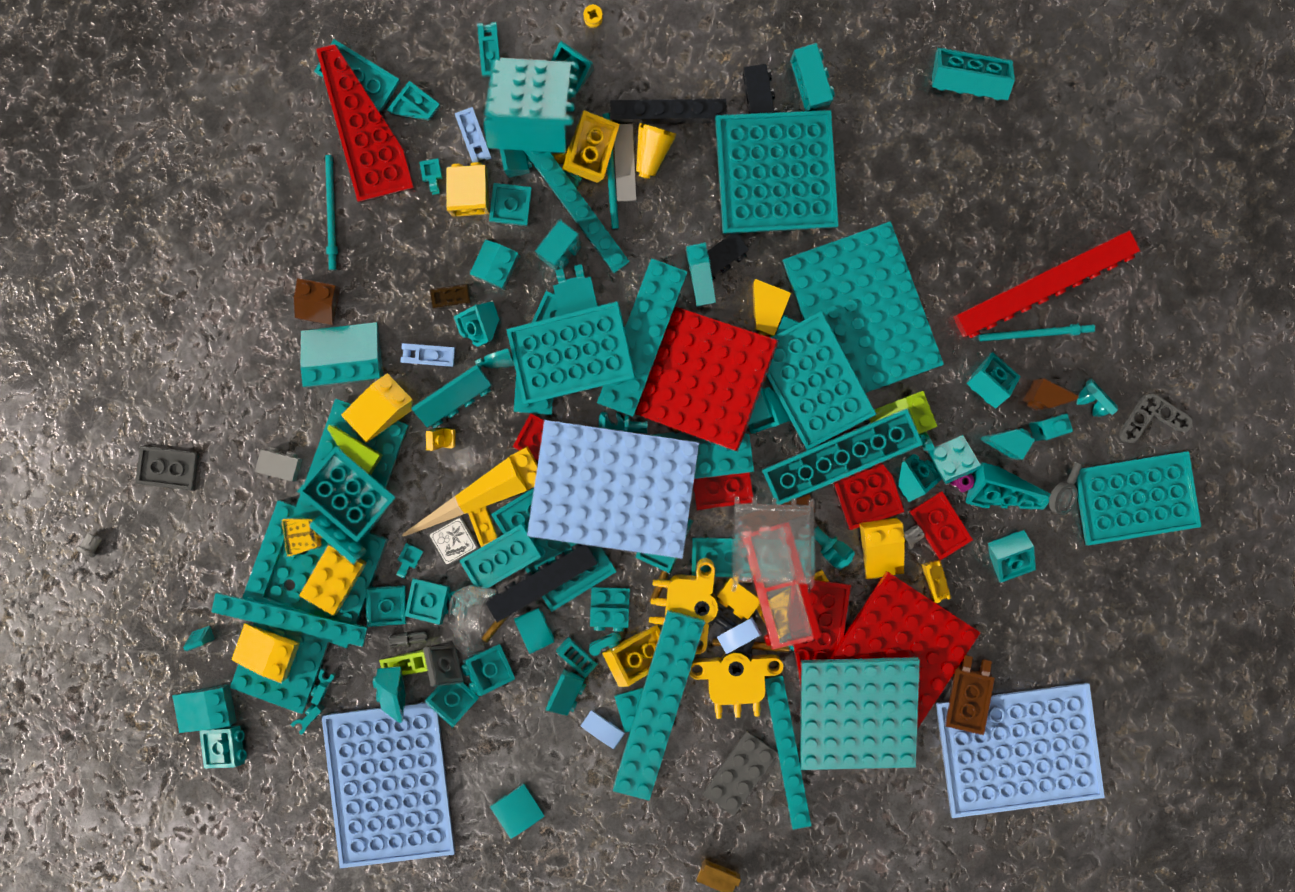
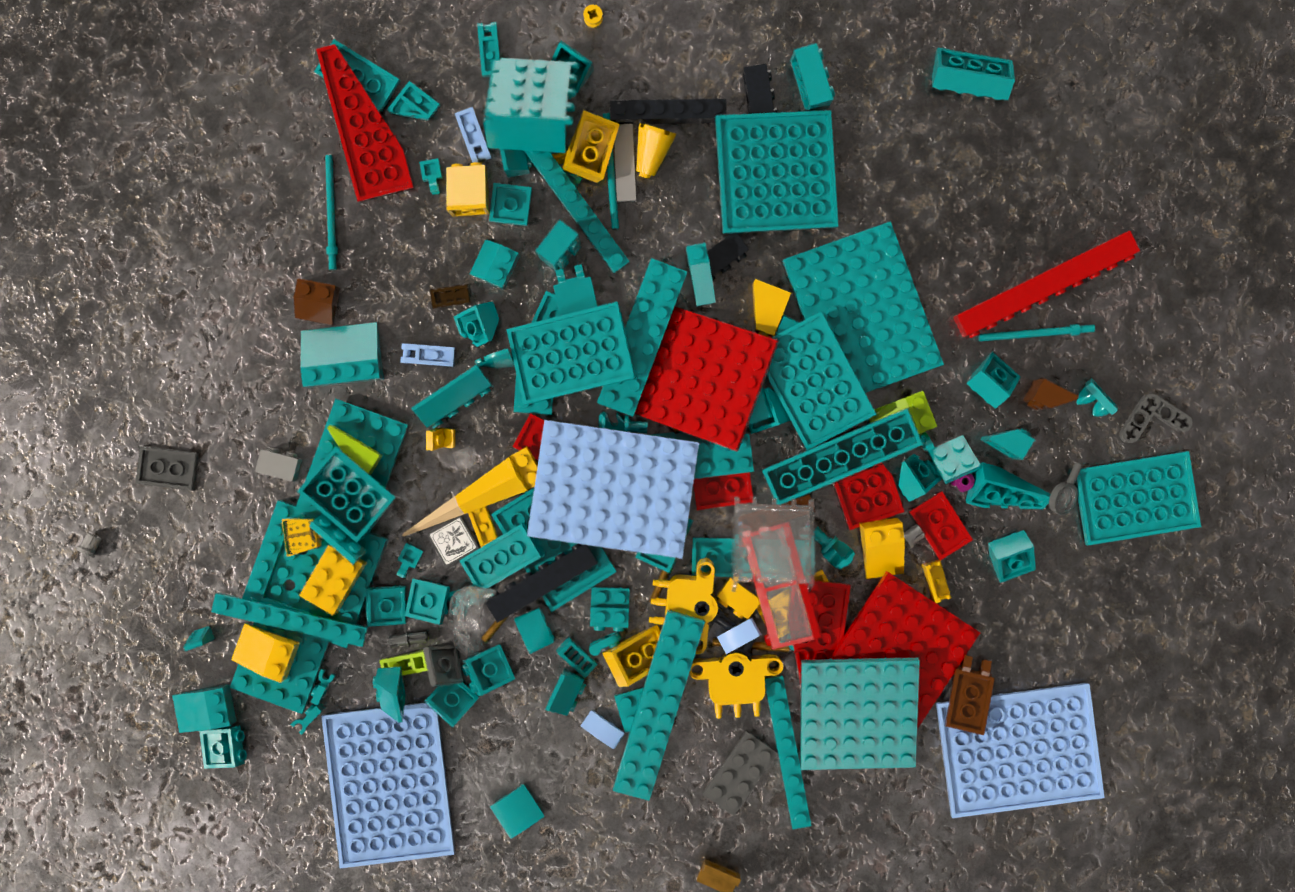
yellow slope [342,373,413,443] -> none
teal torso [1029,412,1073,441] -> none

